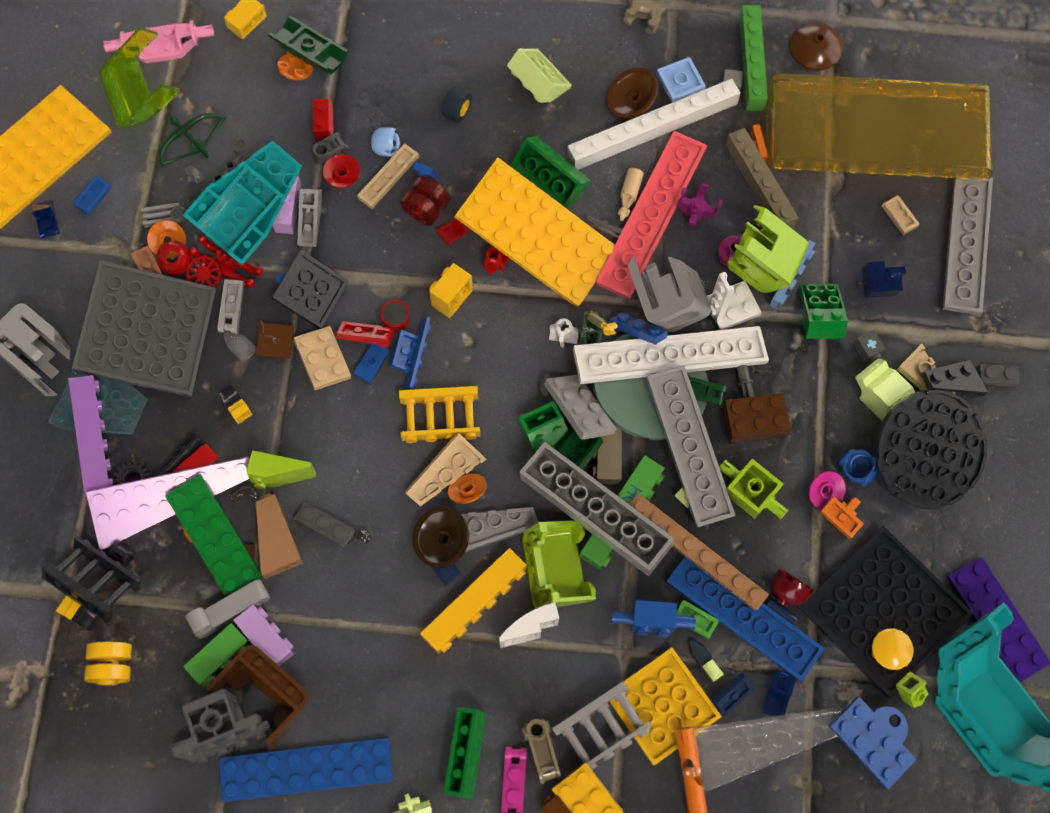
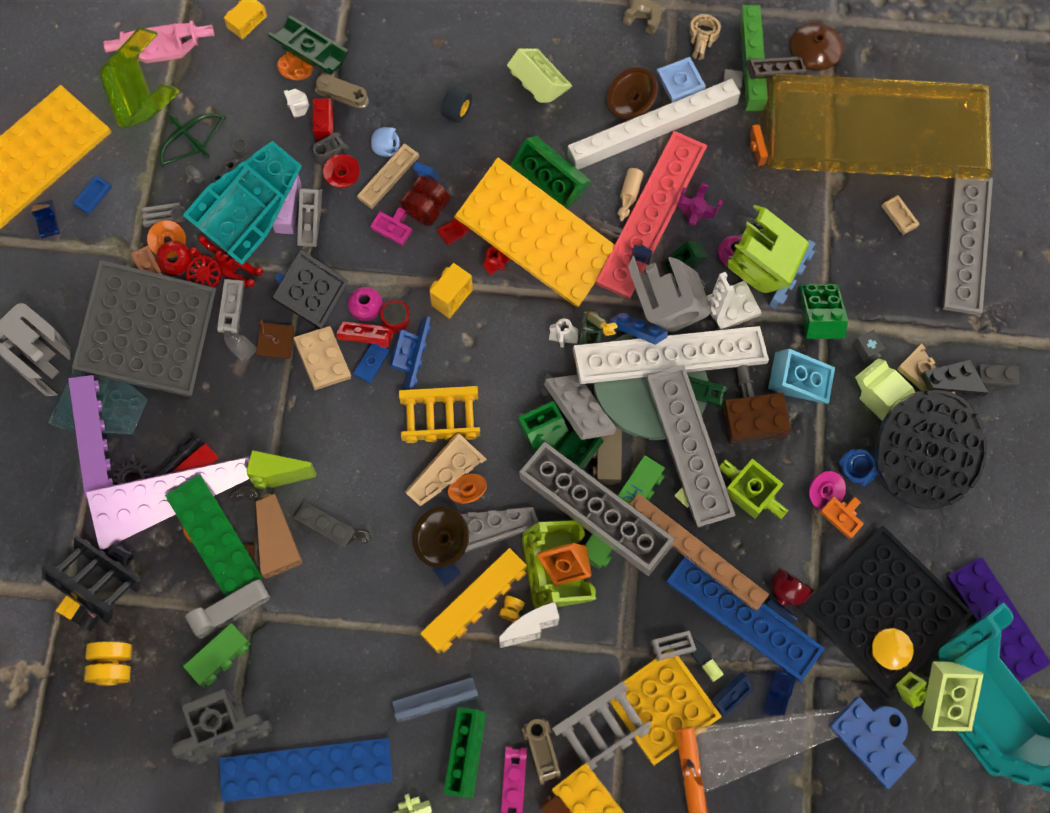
reddish brown windscreen [205,645,309,751] -> none
leg [218,385,253,424] -> none
lavender brick [233,604,294,667] -> none
blue brick [612,600,696,638] -> none
bright green plate [677,600,719,639] -> none
dark tan brick [725,127,799,229] -> none
clear blue plate [862,261,906,298] -> none
none -> white piece [284,89,309,119]
none -> dark tan piece [314,73,369,109]
none -> dark pink piece [348,287,383,321]
none -> dark pink plate [370,207,412,246]
none -> sand blue fence [392,677,479,723]
none -> yellow wheel [499,596,525,622]
none -> orange slope [537,543,591,586]
none -> dark blue plate [631,245,653,265]
none -> light grey tile [650,631,696,662]
none -> dark green slope [661,241,708,277]
none -> tan pin [689,14,721,60]
none -> dark brown tile [745,57,807,79]
none -> medium azure slope [768,349,835,404]
none -> yellowish green slope [922,662,984,731]

